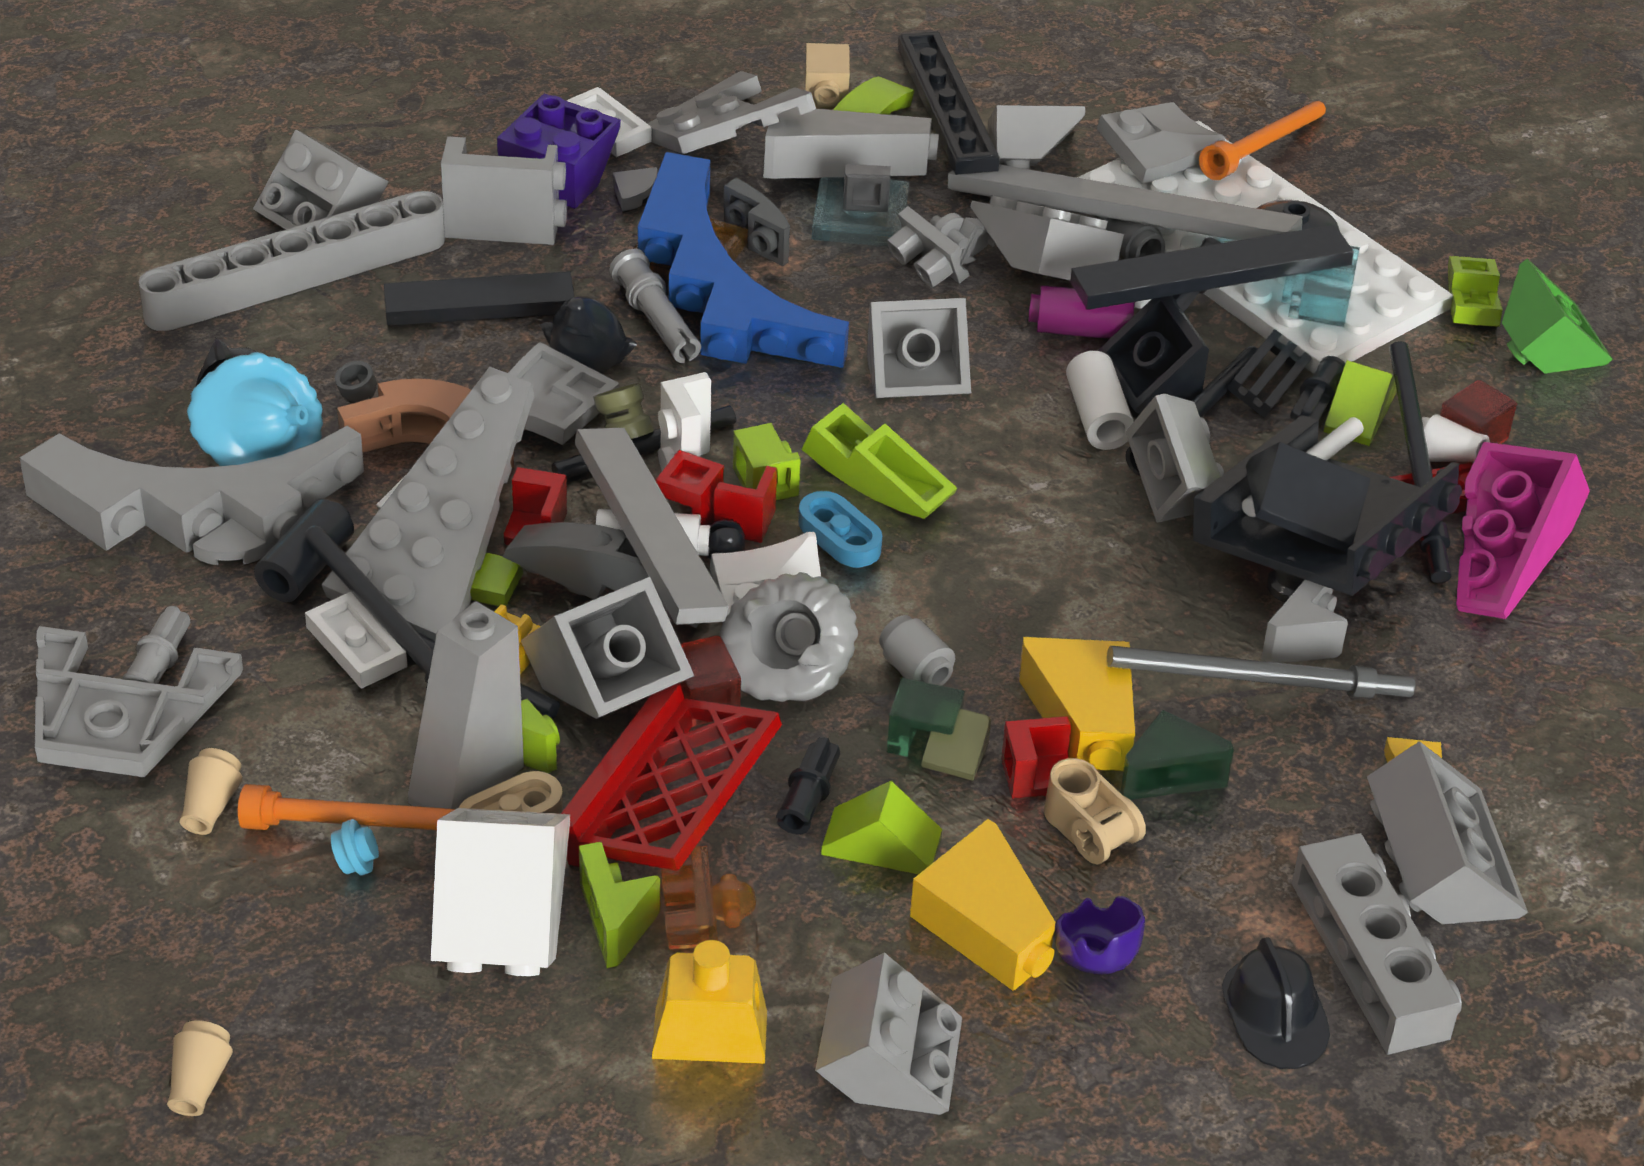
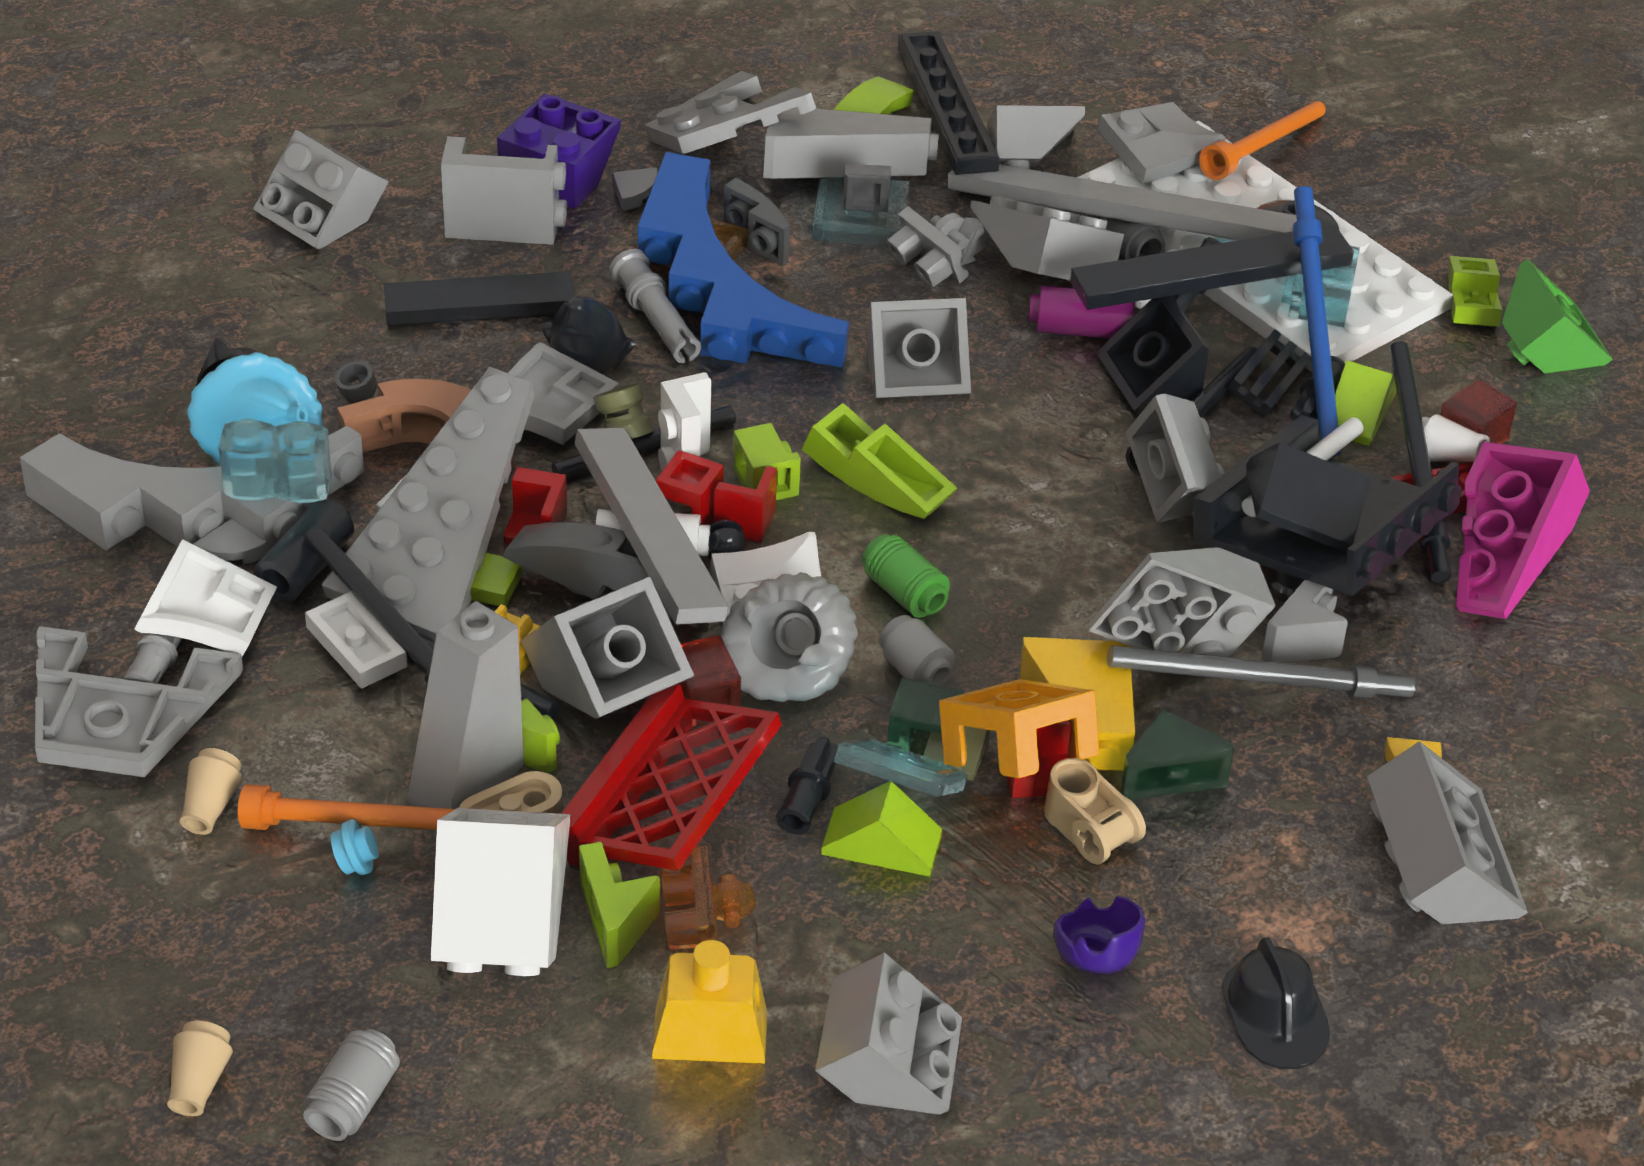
light grey beam [138,191,445,331] -> none
white plate [566,87,652,157] -> none
dark azure plate [798,491,882,568] -> none
tan brick [805,43,850,109] -> none
yellow slope [910,819,1056,991] -> none
white brick [1066,351,1134,450] -> none
light grey brick [1292,833,1462,1055] -> none
none -> white plate [134,539,277,657]
none -> clear light blue brick [218,419,332,503]
none -> light grey head [303,1029,400,1141]
none -> clear light blue tile [834,738,968,797]
none -> bright green head [862,534,950,618]
none -> light orange panel [939,679,1099,778]
none -> light grey slope [1086,547,1276,658]
none -> blue bar [1292,186,1341,457]

